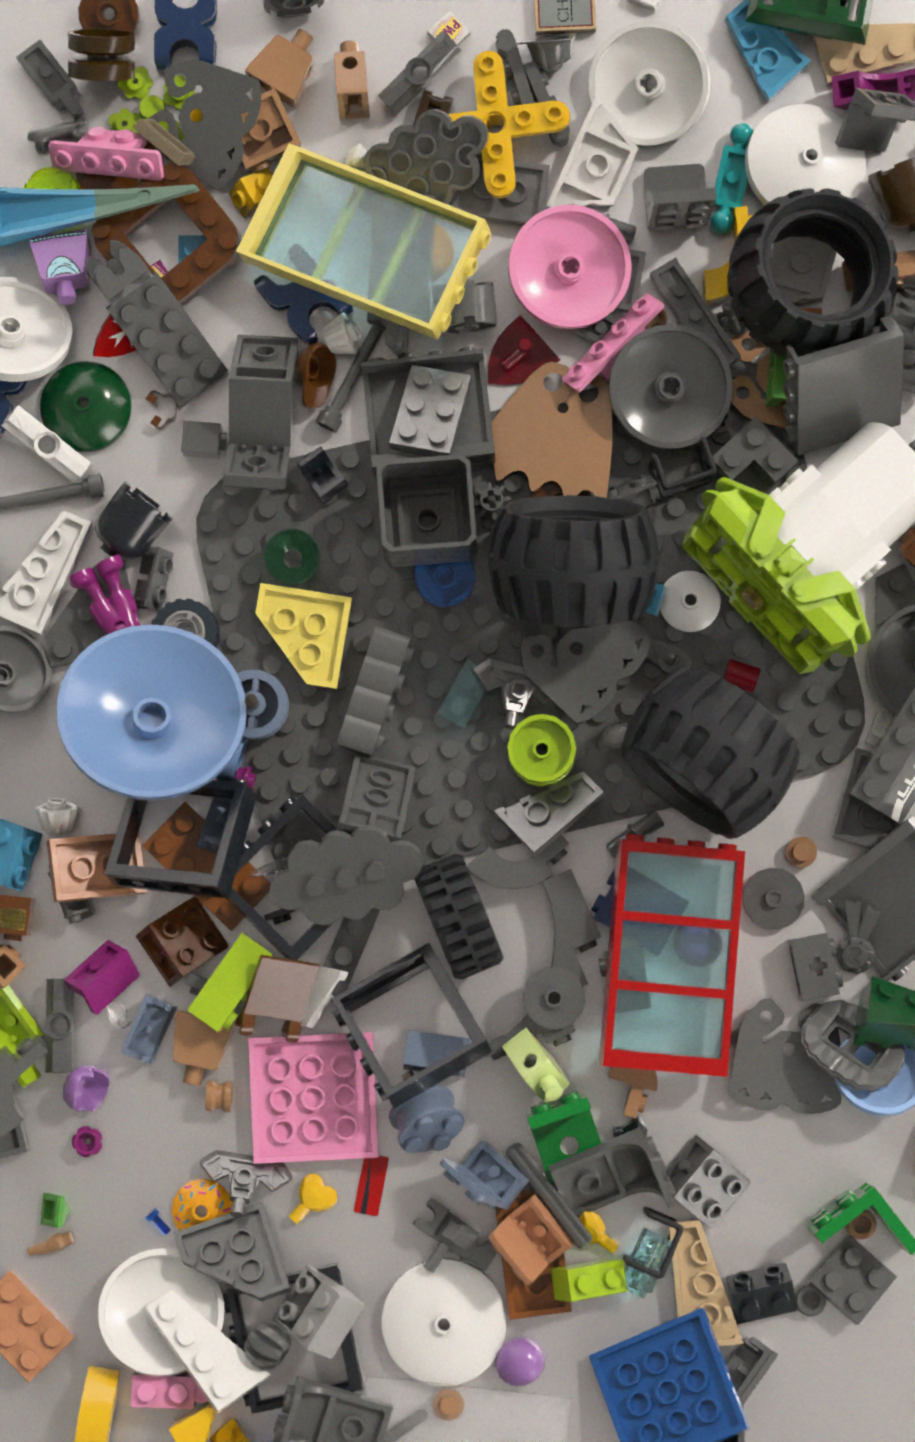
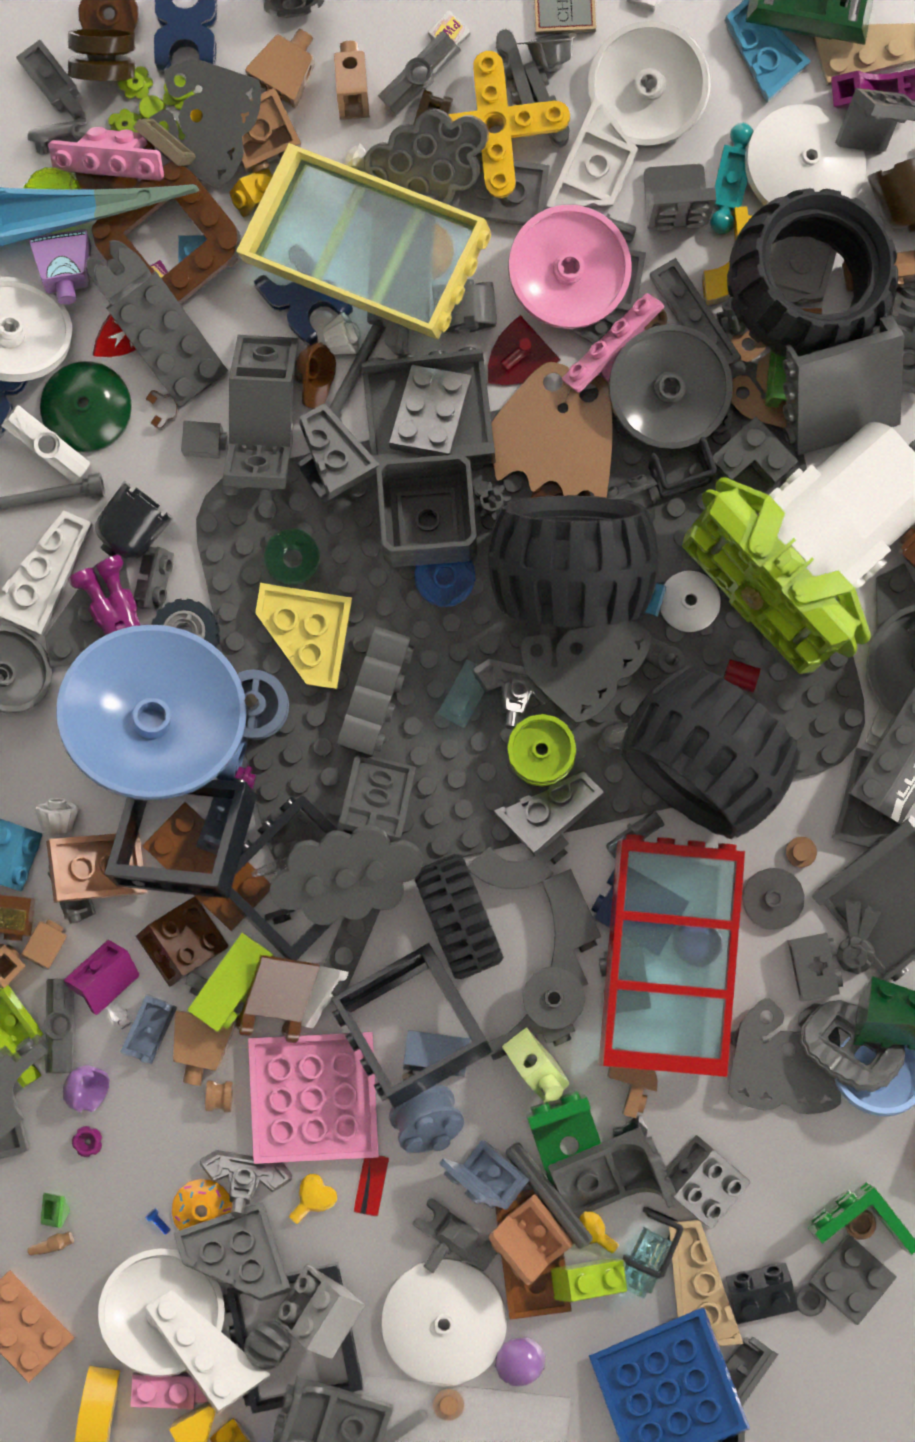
none -> medium nougat brick [21,920,67,970]
none -> dark grey wing [299,403,380,500]

